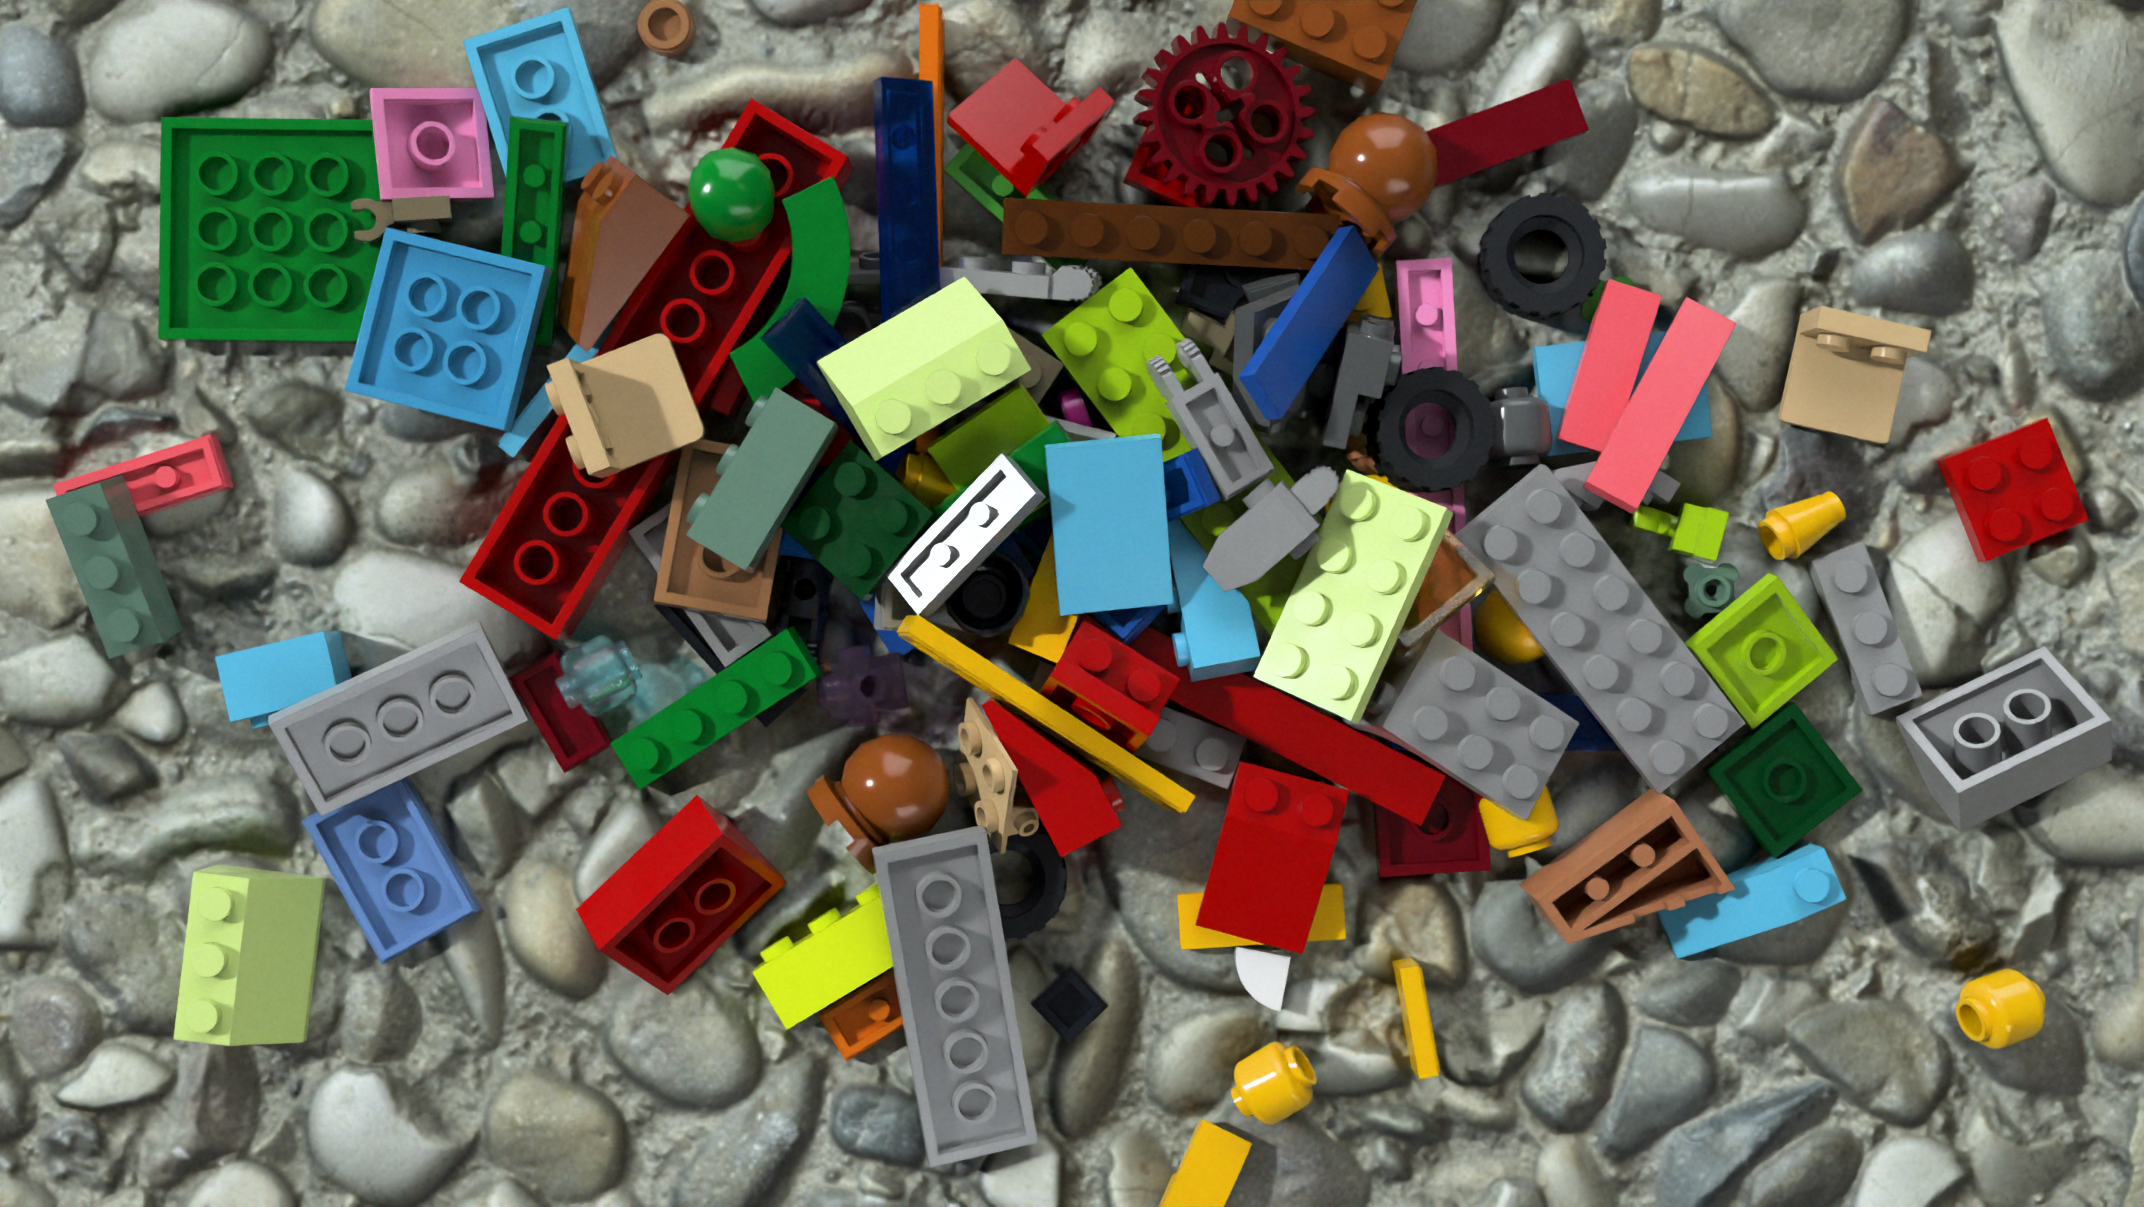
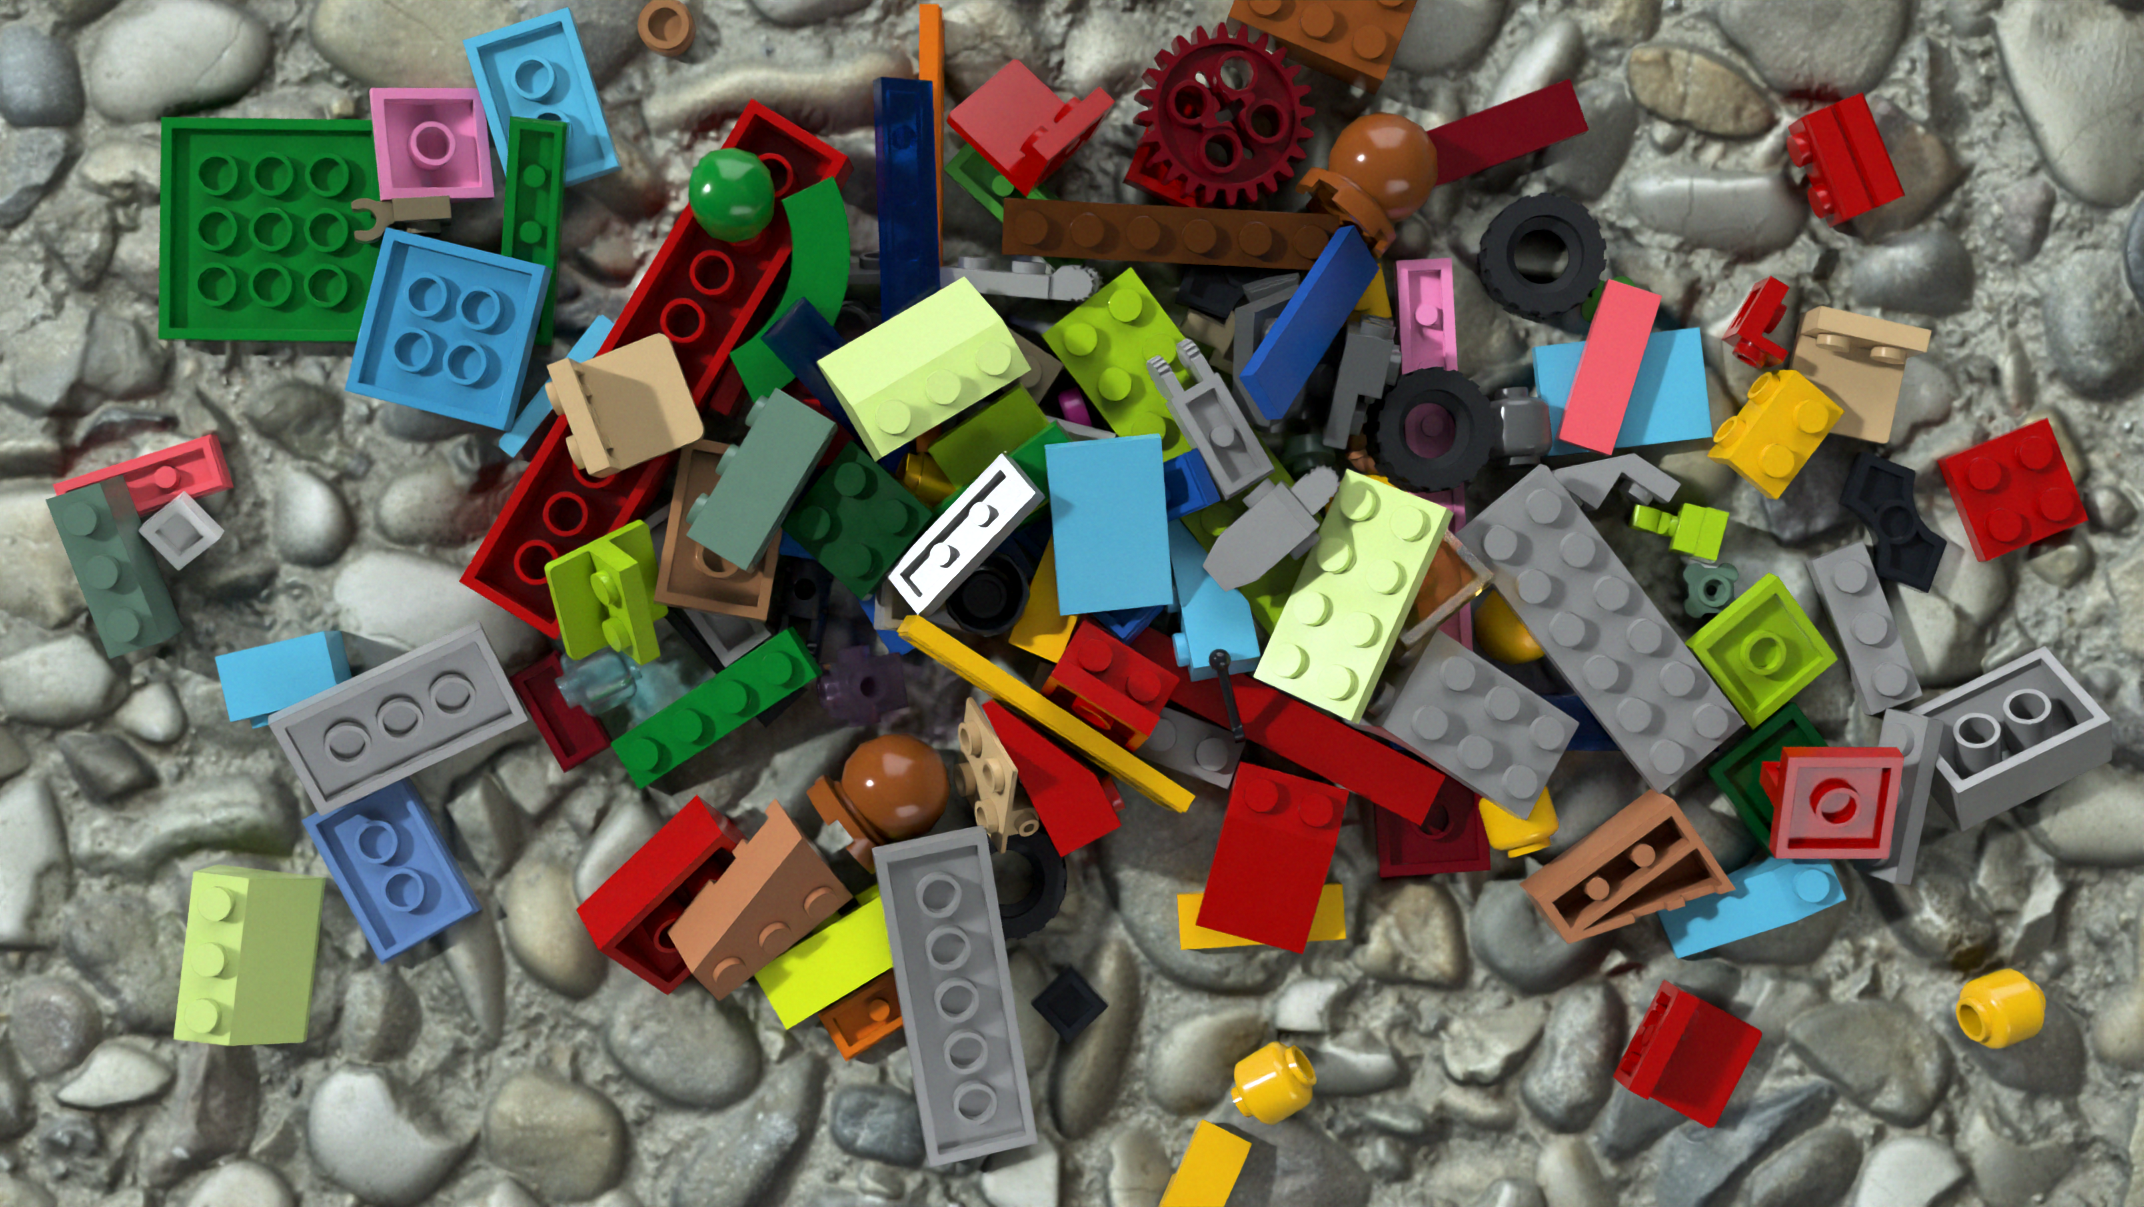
dark orange slope [557,155,690,352] -> none
white tile [1234,946,1291,1011] -> none
yellow tile [1392,957,1440,1079] -> none
coral tile [1583,297,1736,514] -> none
yellow cone [1757,491,1846,561] -> none
none -> white plate [138,491,224,571]
none -> lime bracket [544,519,668,666]
none -> nougat wedge [667,798,854,1002]
none -> black hinge [1209,649,1246,744]
none -> sand green plate [1280,434,1336,480]
none -> red bracket [1613,979,1762,1128]
none -> yellow bracket [1707,369,1845,500]
none -> red bracket [1721,276,1790,369]
none -> bracket [1760,747,1904,859]
none -> red brick [1786,92,1905,228]
none -> black tile [1838,451,1947,593]
none -> light grey plate [1853,708,1944,885]

